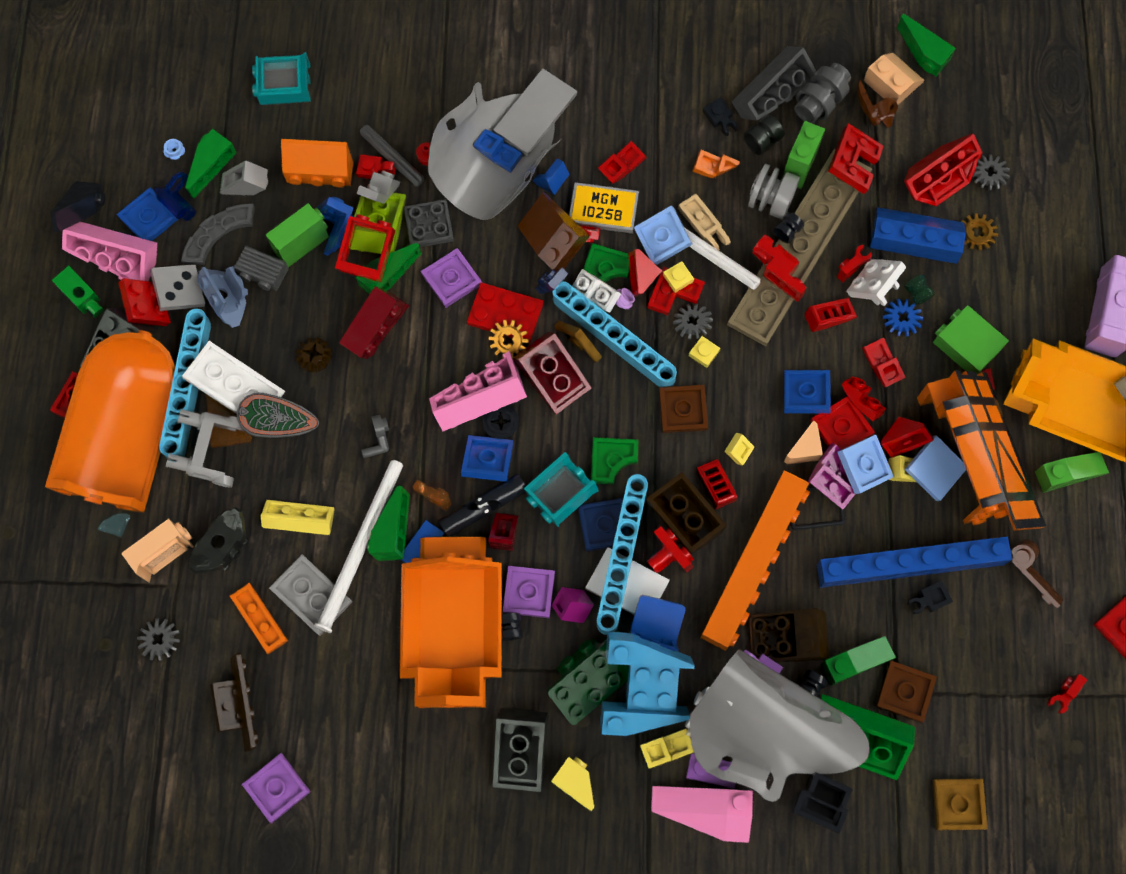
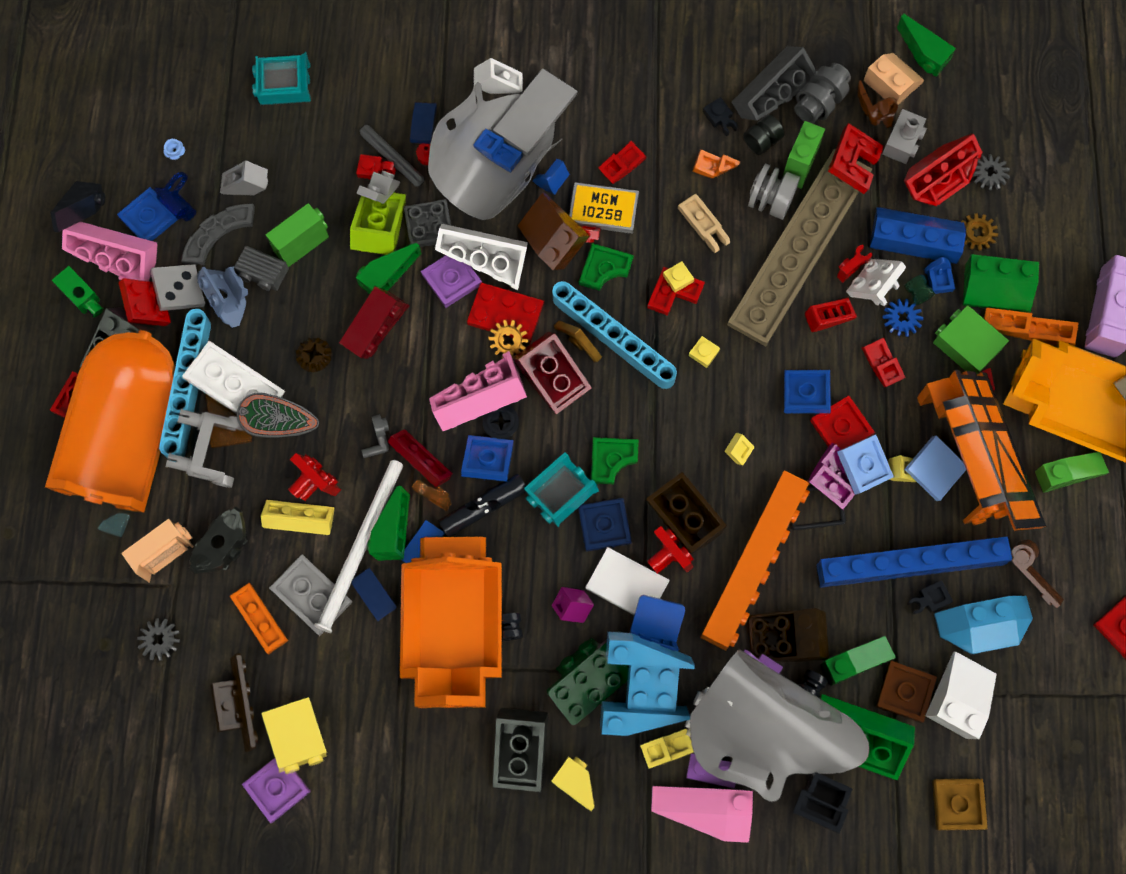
green slope [185,129,236,199] -> none
orange slope [281,139,353,187] -> none
blue bracket [317,197,354,256] -> none
red window [335,214,395,282] -> none
dark red slope [489,513,518,551] -> none
medium lavender tile [503,566,555,618] -> none
dark blue plate [535,268,568,294] -> none
white slope [572,269,621,312] -> none
medium azure beam [597,474,648,635] -> none
lavender plate [616,288,635,310] -> none
slope [628,249,662,297] -> none
light blue tile [634,205,693,265] -> none
reddish brown tile [659,385,708,433] -> none
dark grey gear [673,304,713,339] -> none
white axle [685,228,761,289] -> none
red slope [697,459,738,510] -> none
red plate [752,234,807,302] -> none
black wheel [773,212,804,243] -> none
light nougat slope [784,421,823,464] -> none
red slope [842,376,886,421] -> none
red slope [881,417,934,458] -> none
red plate [1047,674,1087,714] -> none
none -> light yellow brick [262,697,327,774]
none -> red plate [288,453,341,501]
none -> dark blue slope [351,568,397,621]
none -> dark red plate [388,429,453,487]
none -> dark blue slope [410,102,437,144]
none -> white wedge [435,224,528,290]
none -> white slope [474,58,523,94]
none -> light grey brick [882,109,927,164]
none -> blue tile [924,257,955,294]
none -> white slope [925,651,996,739]
none -> dark azure wedge [934,596,1033,654]
none -> green slope [963,254,1039,313]
none -> orange slope [984,308,1079,346]

